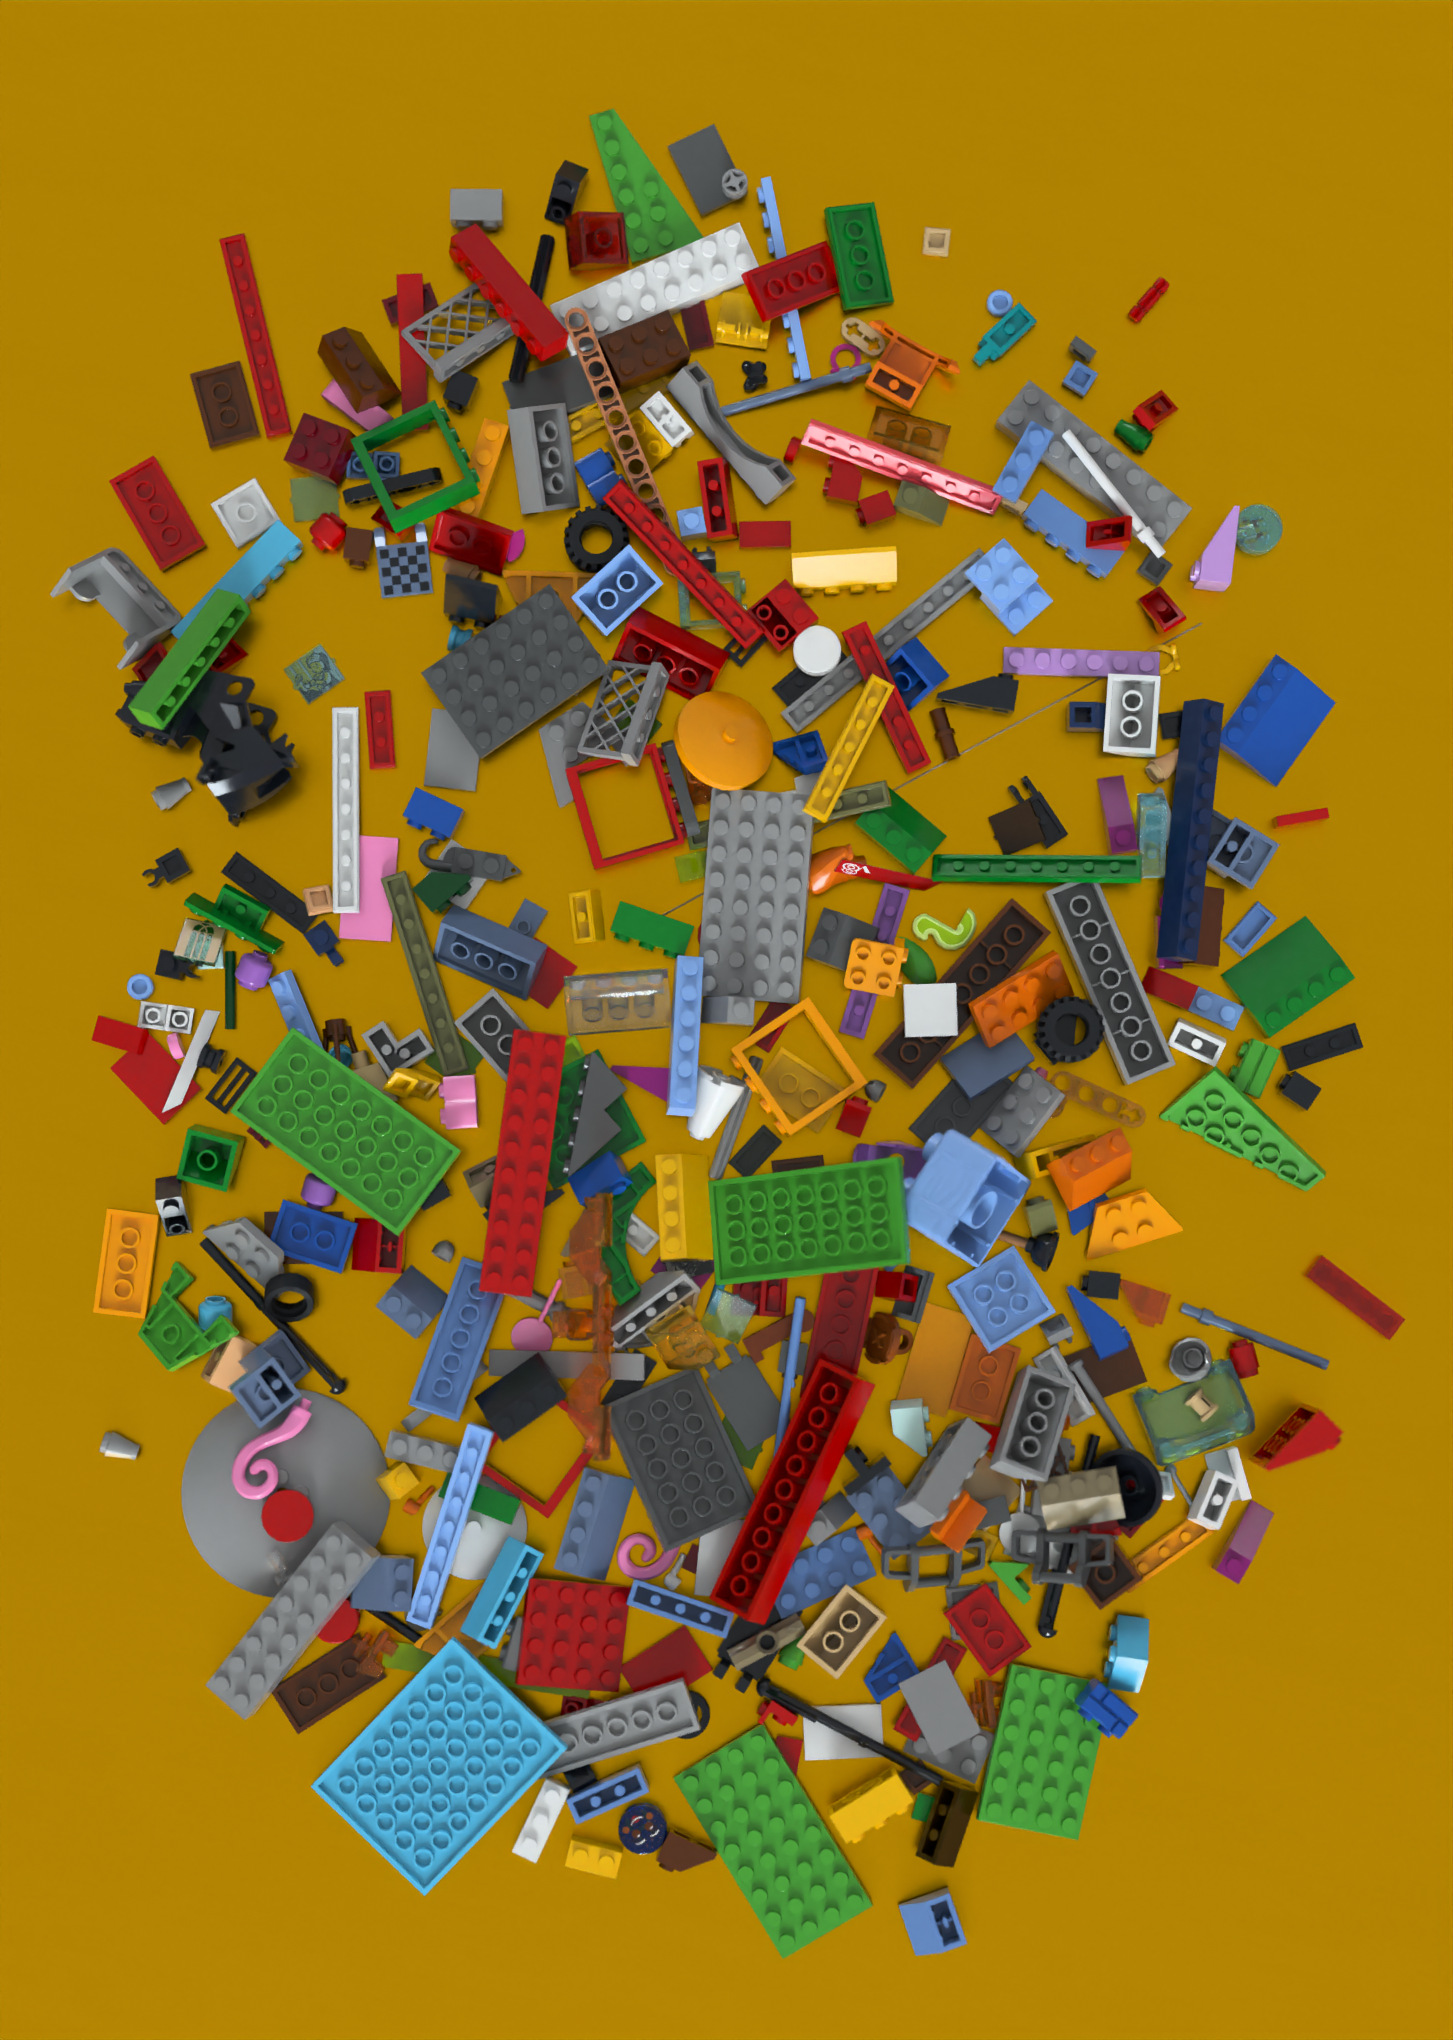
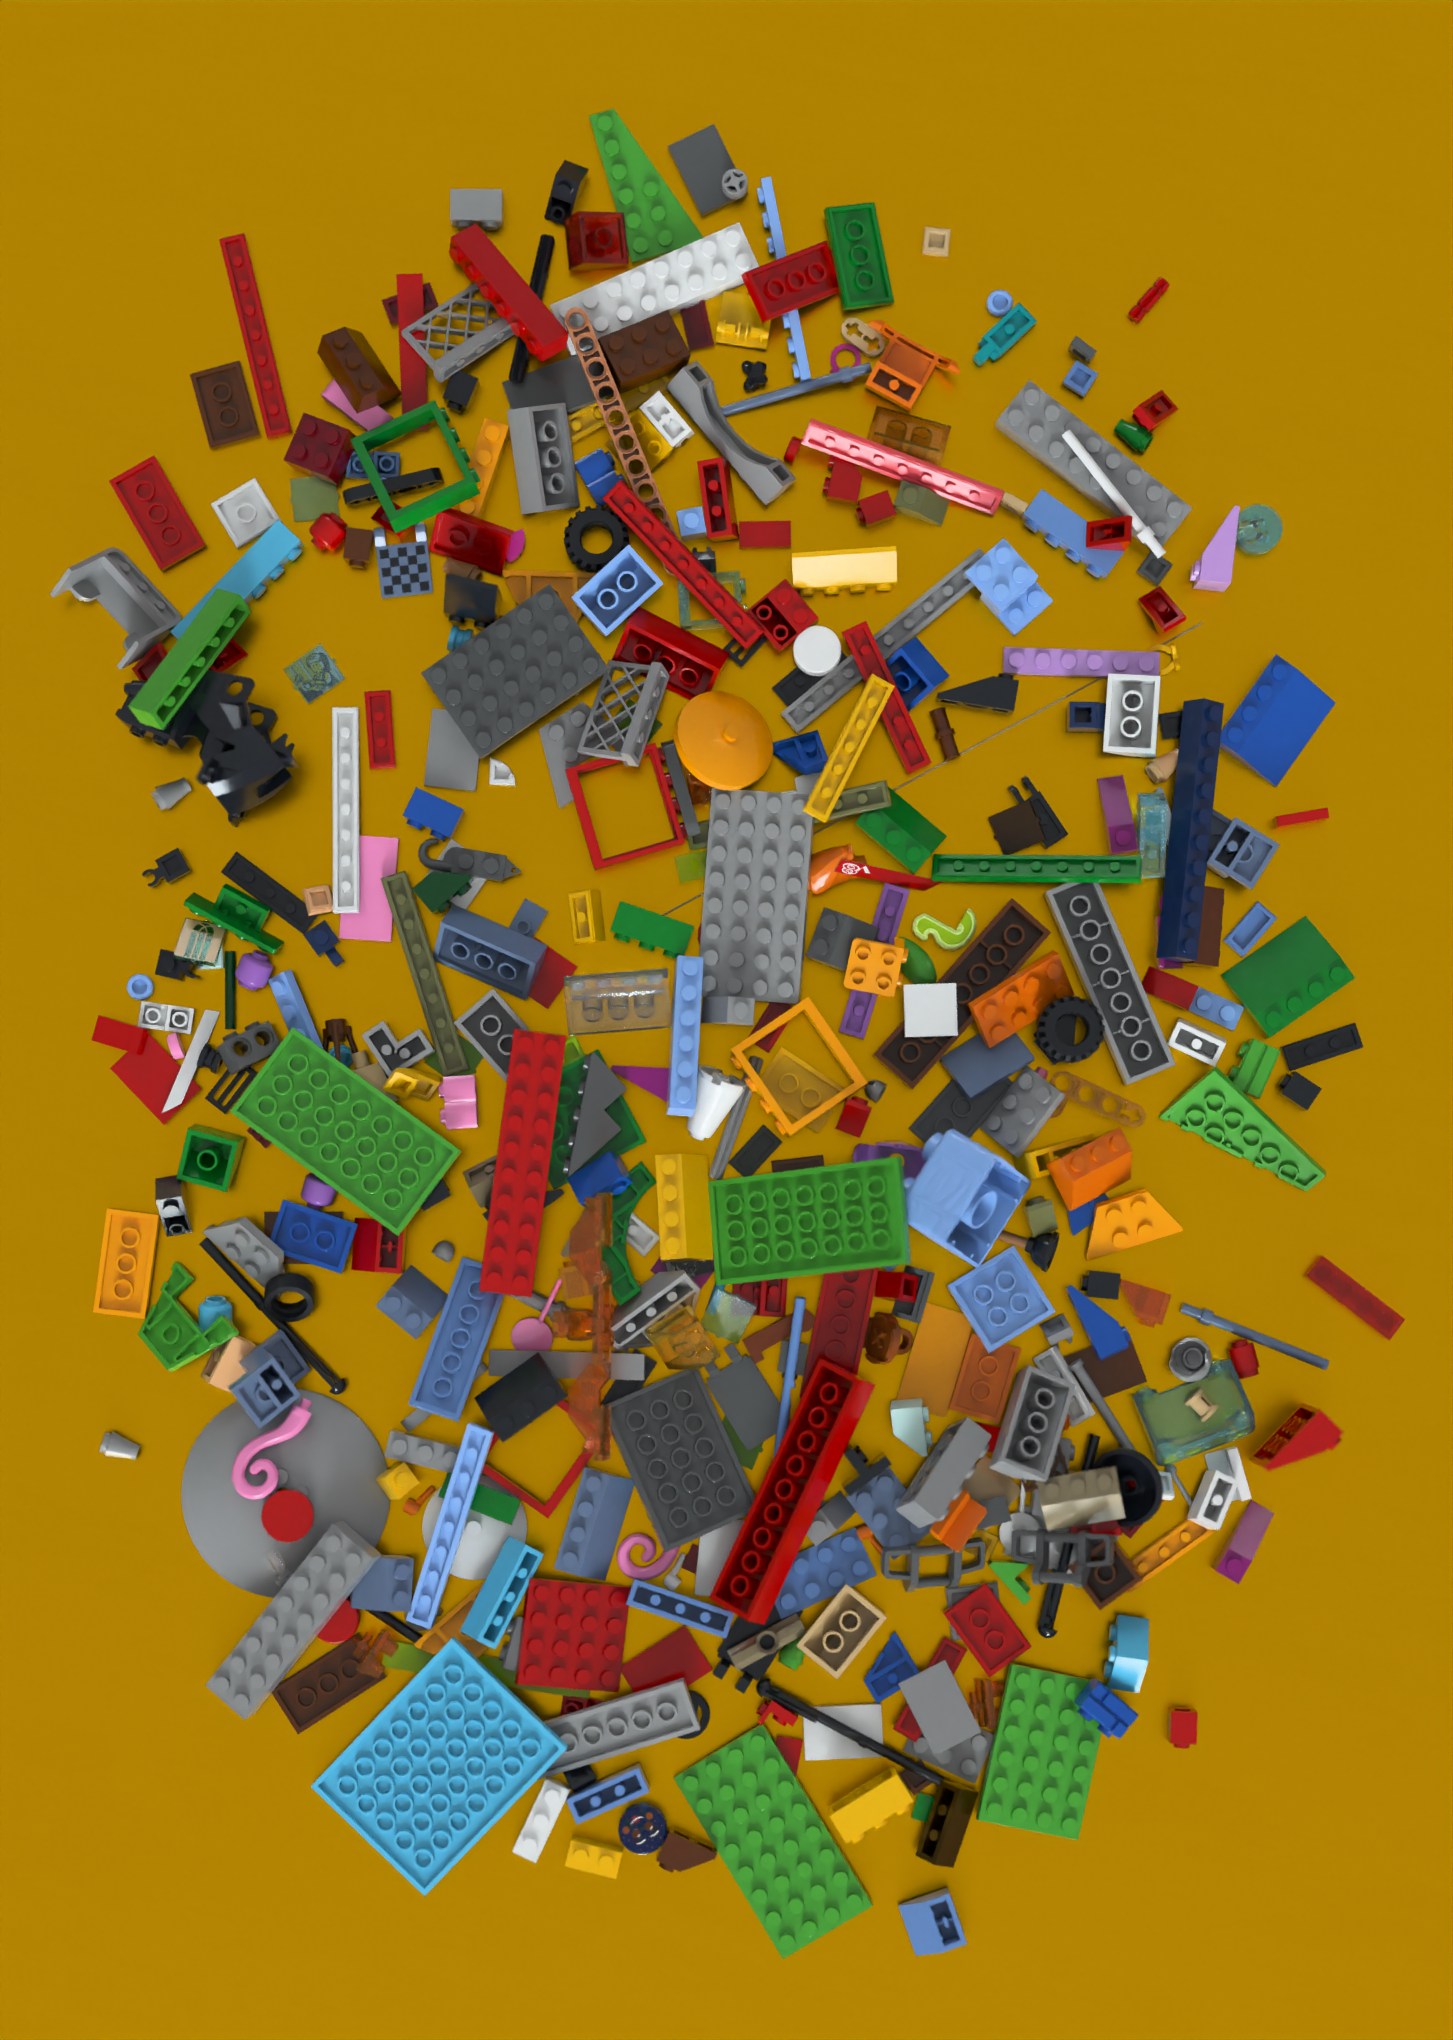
medium blue brick [992,420,1054,504] -> none
none -> dark grey brick [217,1021,280,1075]
none -> white tile [489,758,516,786]
none -> red brick [1167,1708,1198,1748]

